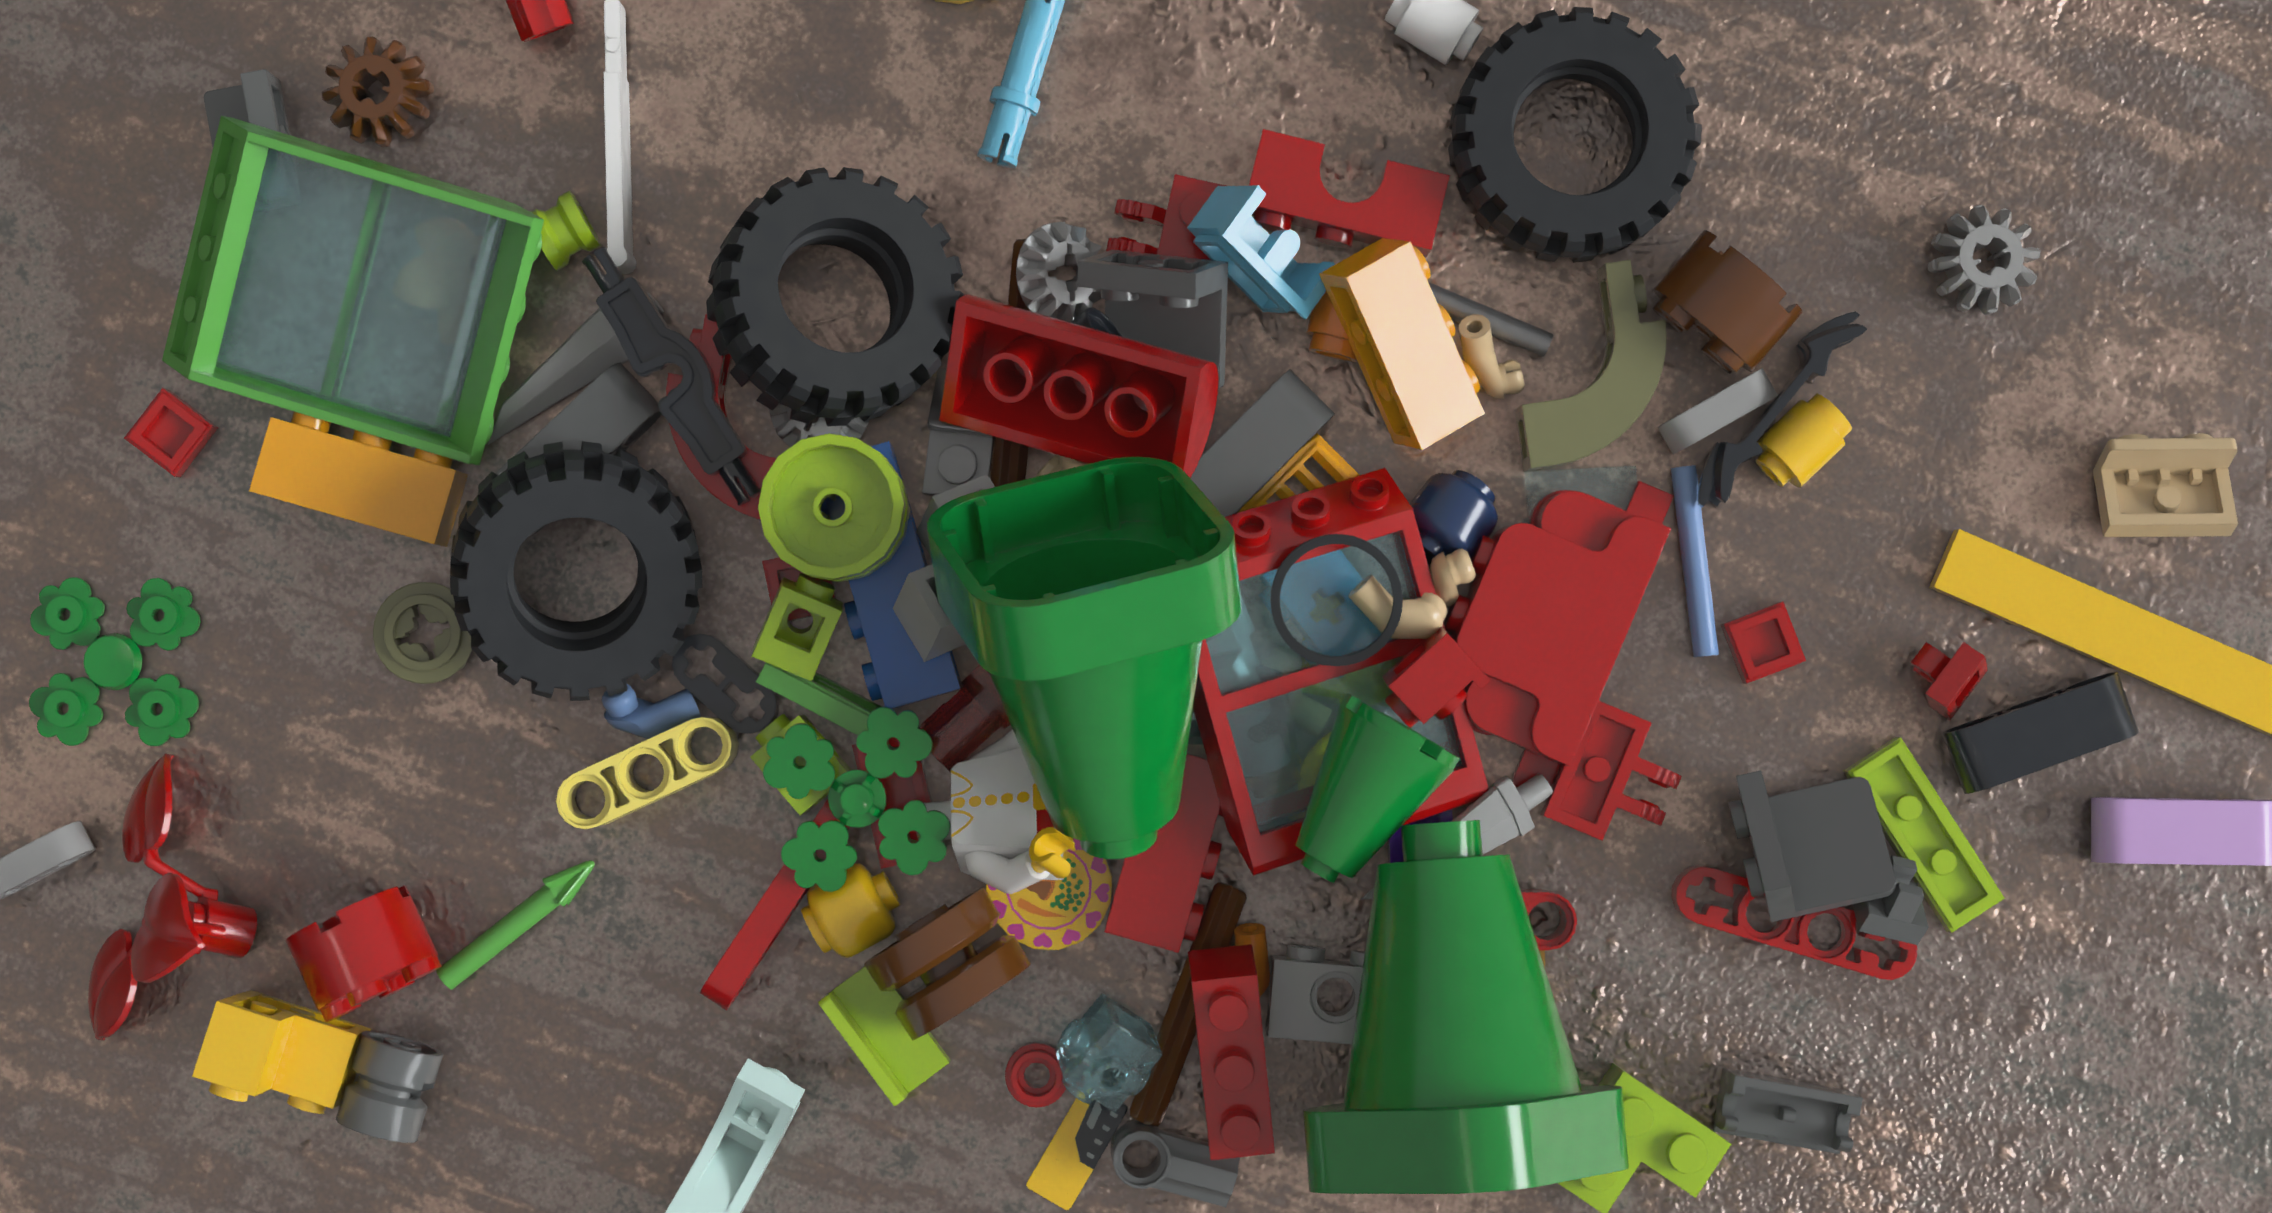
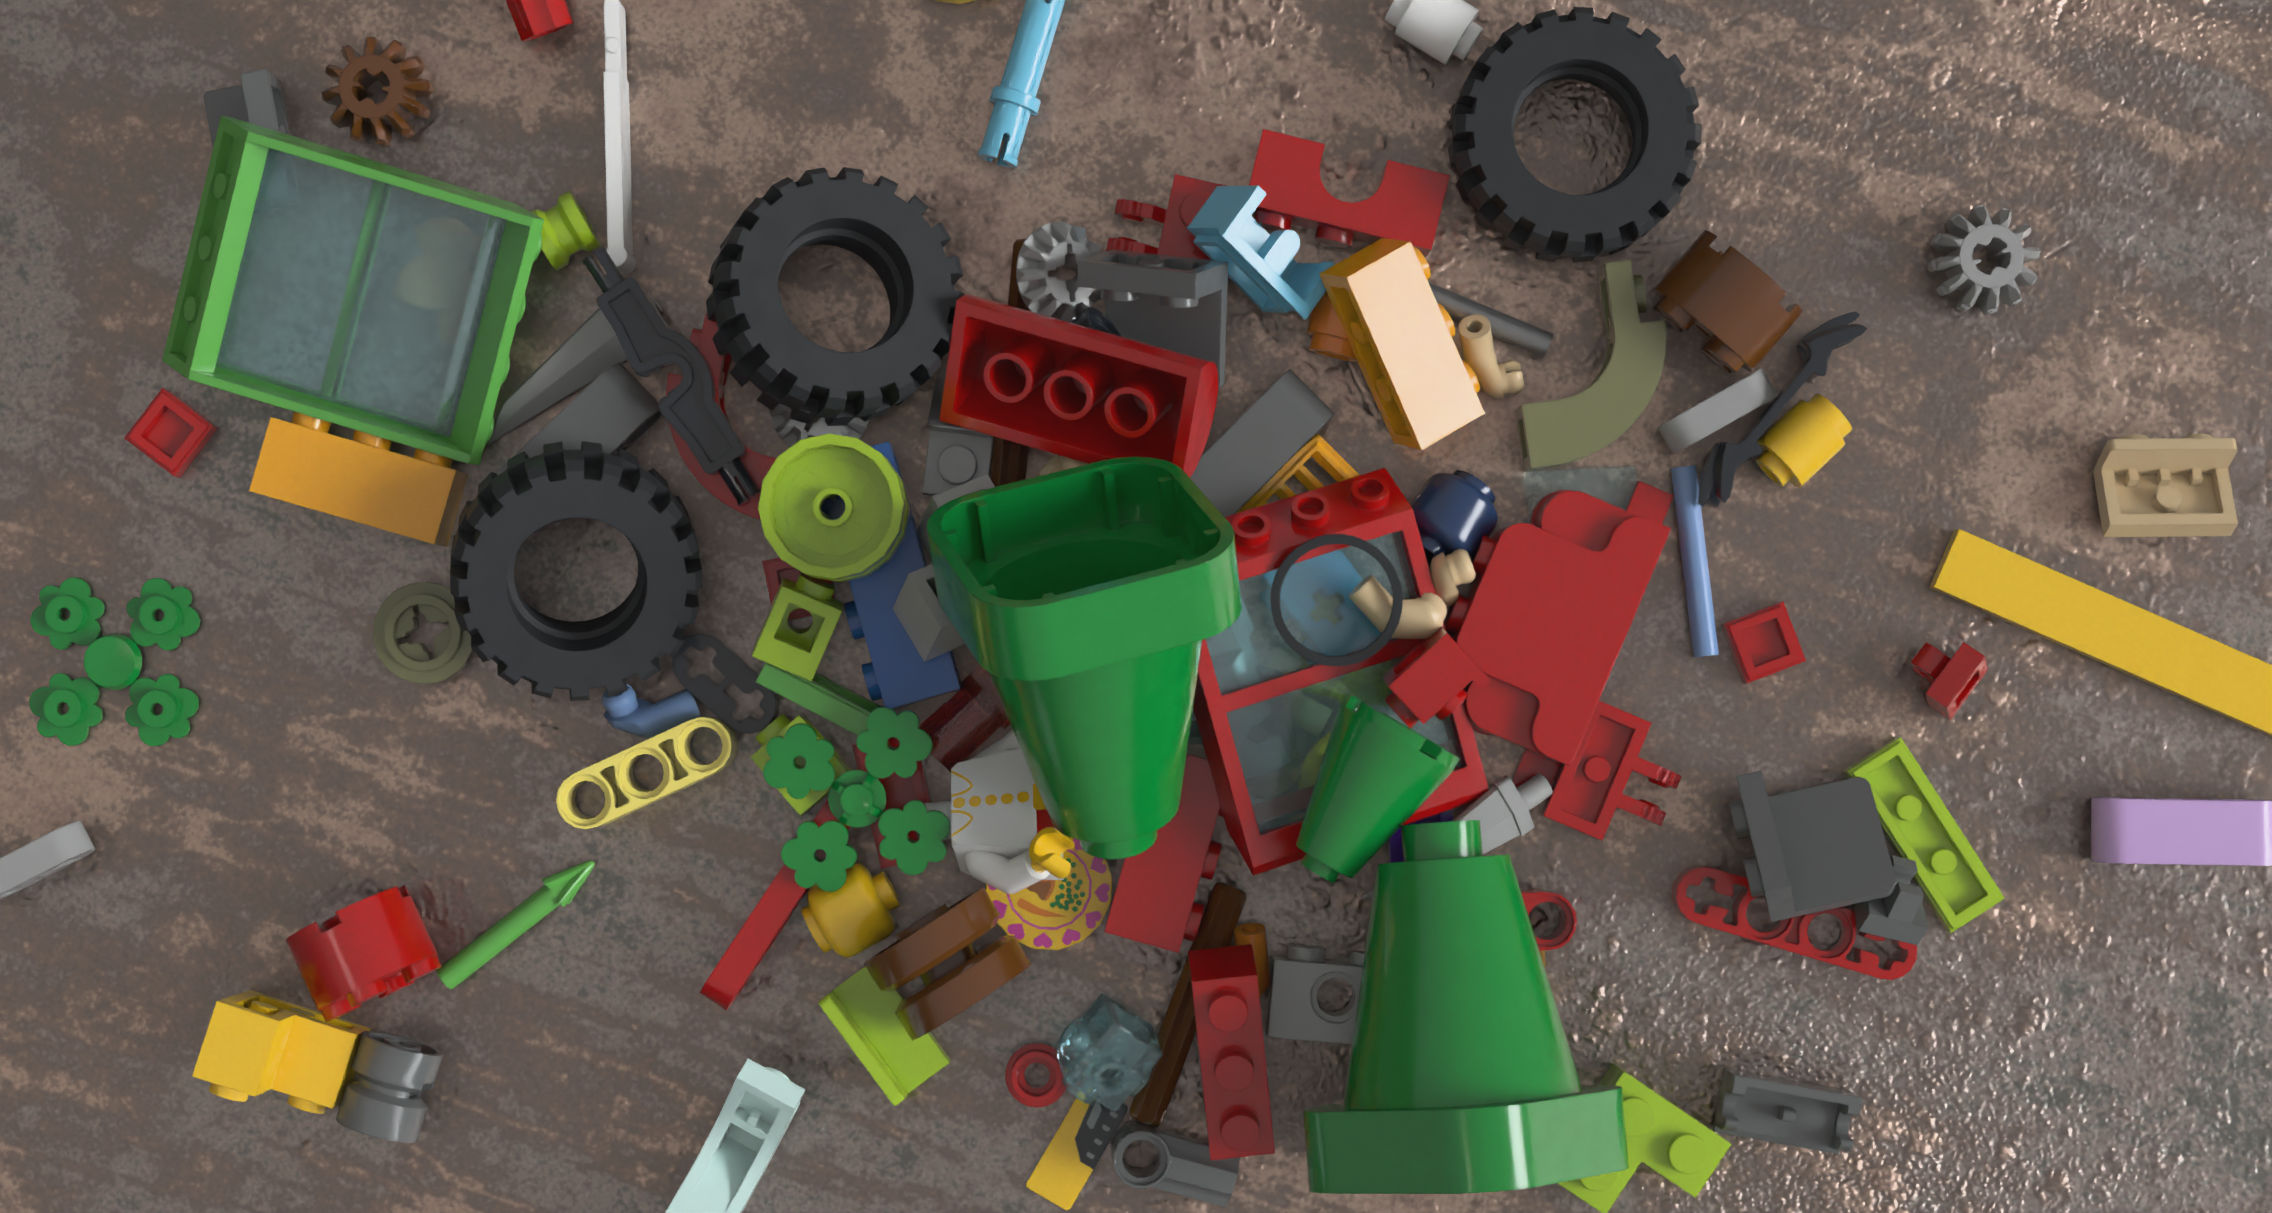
red plant [88,753,257,1041] -> none
black beam [1942,672,2140,794] -> none

